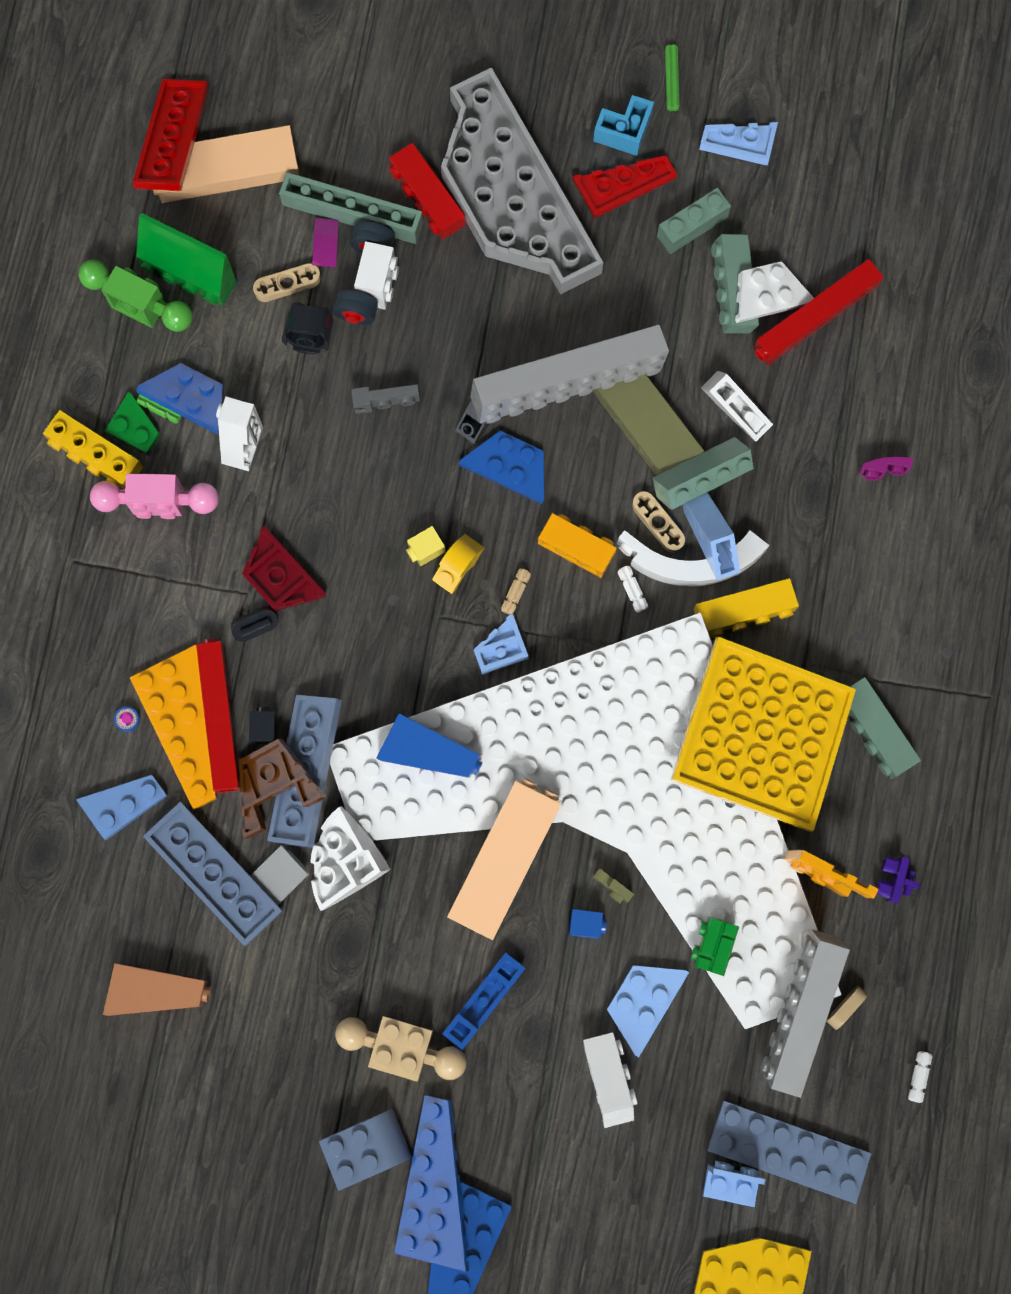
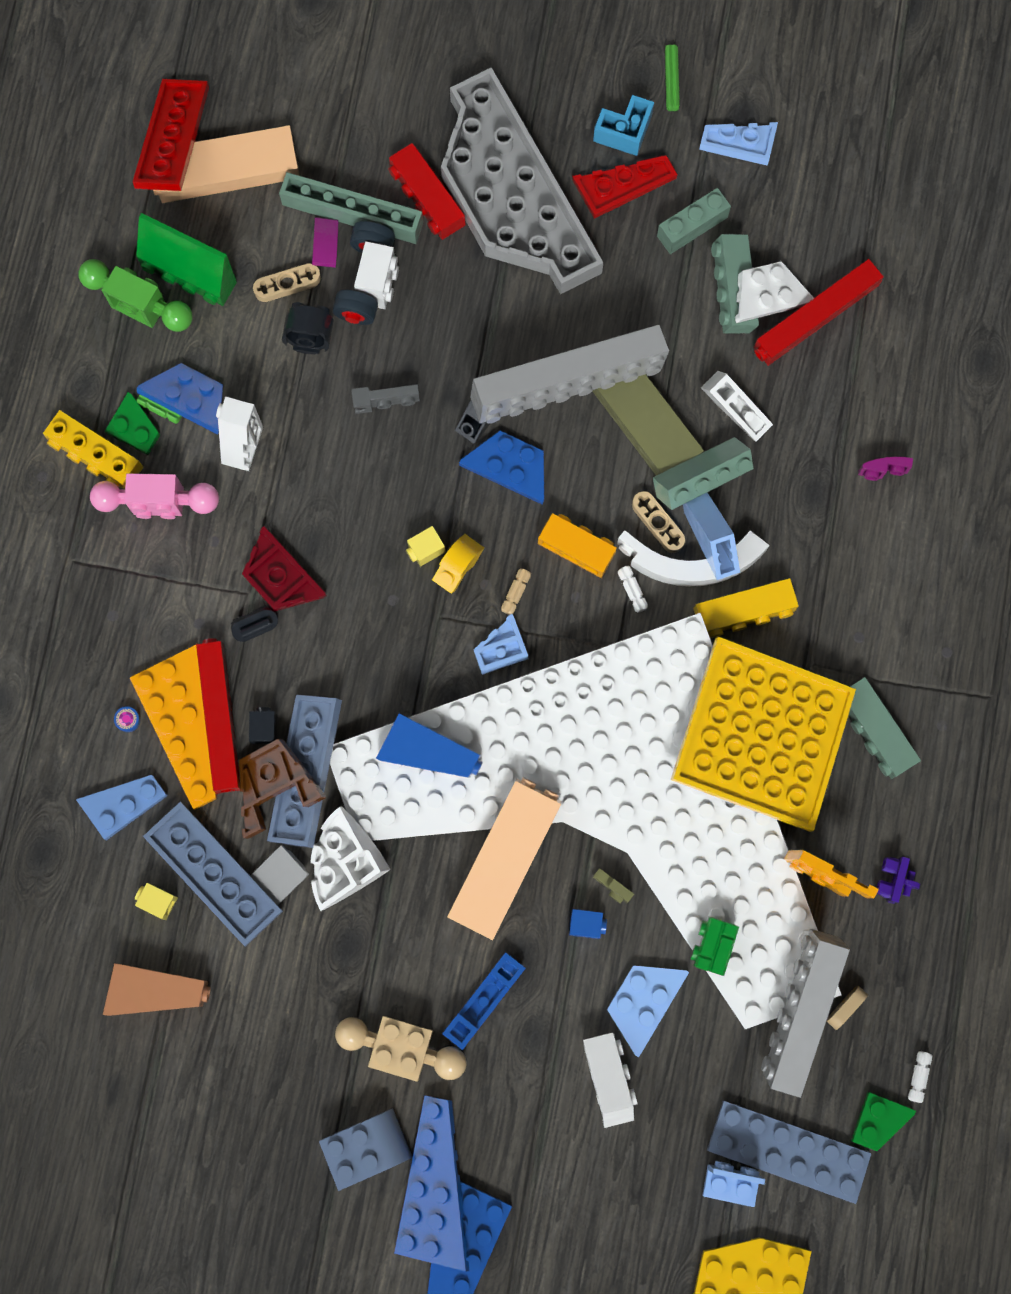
none -> light yellow brick [135,883,178,920]
none -> green wing [851,1092,916,1151]

